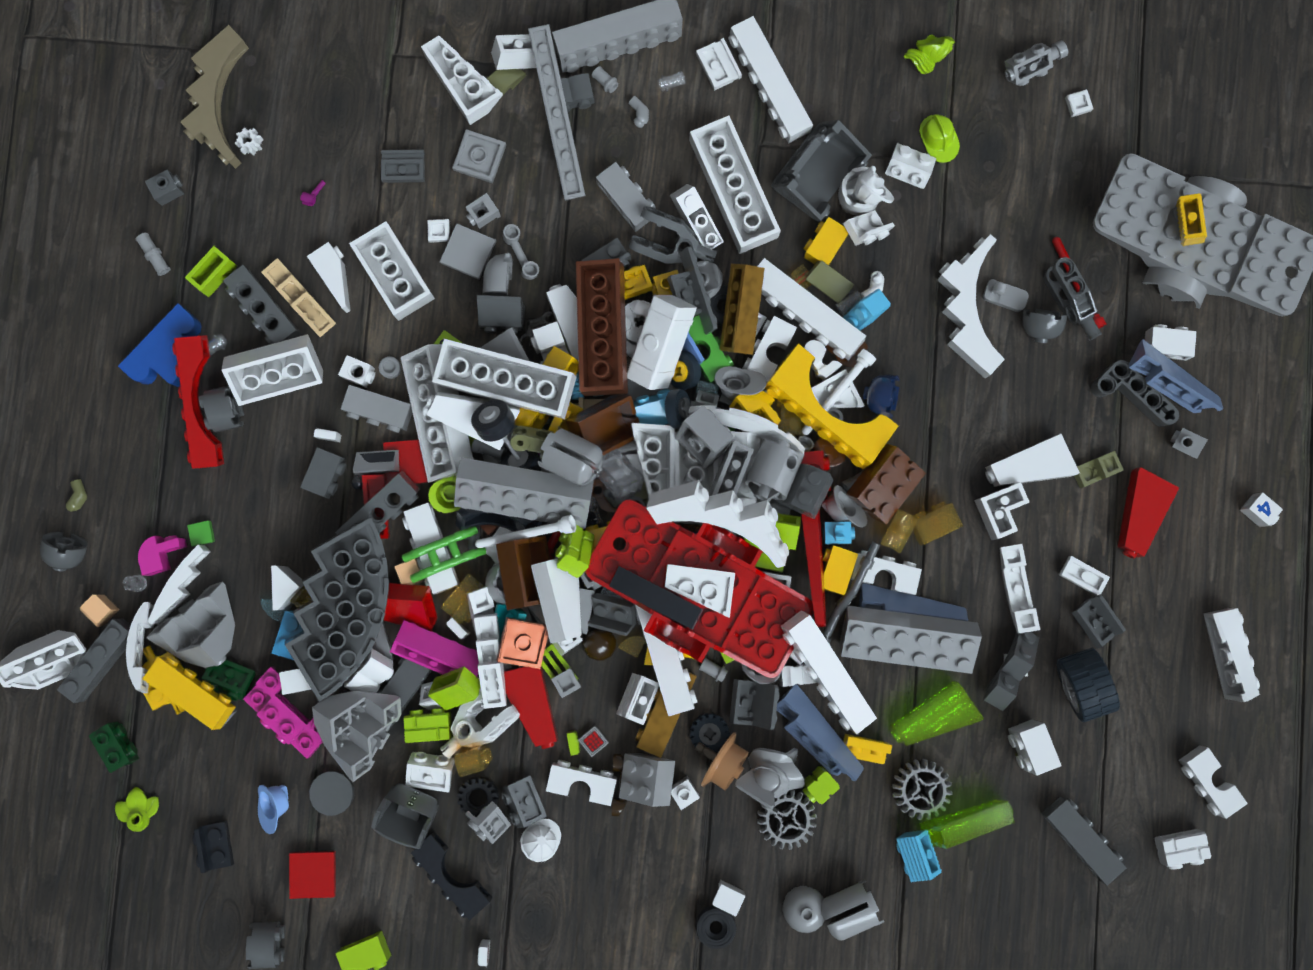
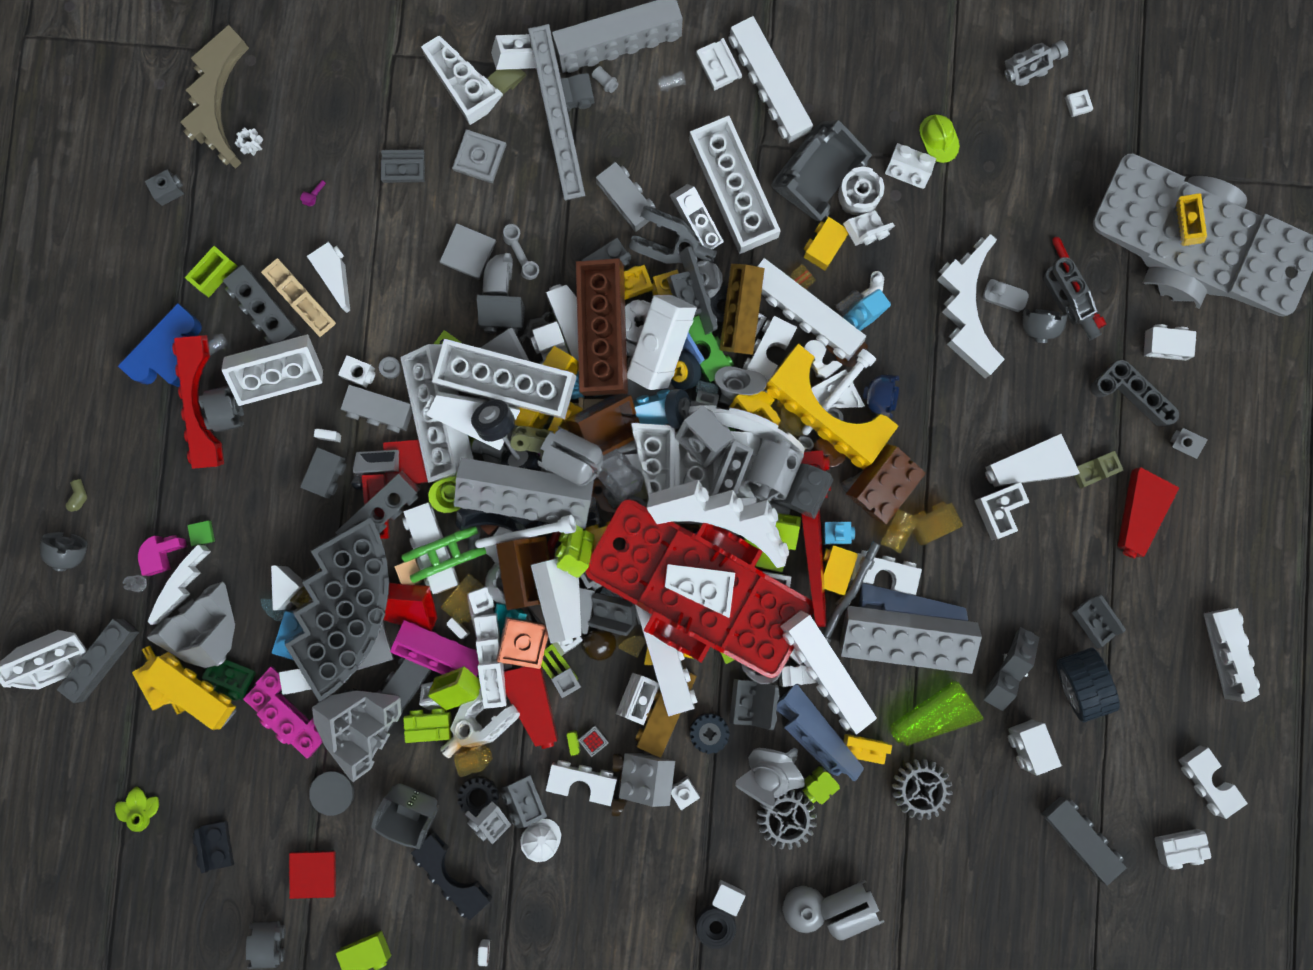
light nougat piece [80,595,119,627] -> none
dark green bracket [89,721,140,773] -> none
white slope [126,602,154,693] -> none
light grey pin [135,232,171,276] -> none
light blue piece [258,785,289,834] -> none
white brick [344,649,394,693] -> none
white brick [349,221,435,321] -> none
white bracket [405,752,455,792] -> none
white tile [428,219,450,243] -> none
light grey brick [466,193,501,229] -> none
black slope [609,566,703,629] -> none
light grey arm [629,96,649,128] -> none
medium nougat piece [695,732,749,790] -> none
light grey pin [699,658,728,682] -> none
olive slope [805,261,854,304] -> none
light grey piece [822,485,867,528] -> none
white piece [856,166,894,205] -> none
medium azure brick [896,830,942,882] -> none
lime hair [903,35,955,74] -> none
clear neon green slope [919,800,1015,849] -> none
white slope [1000,544,1040,634] -> none
white plate [1059,556,1110,596] -> none
sand blue wedge [1129,339,1223,413] -> none
white brick [1240,492,1283,527] -> none

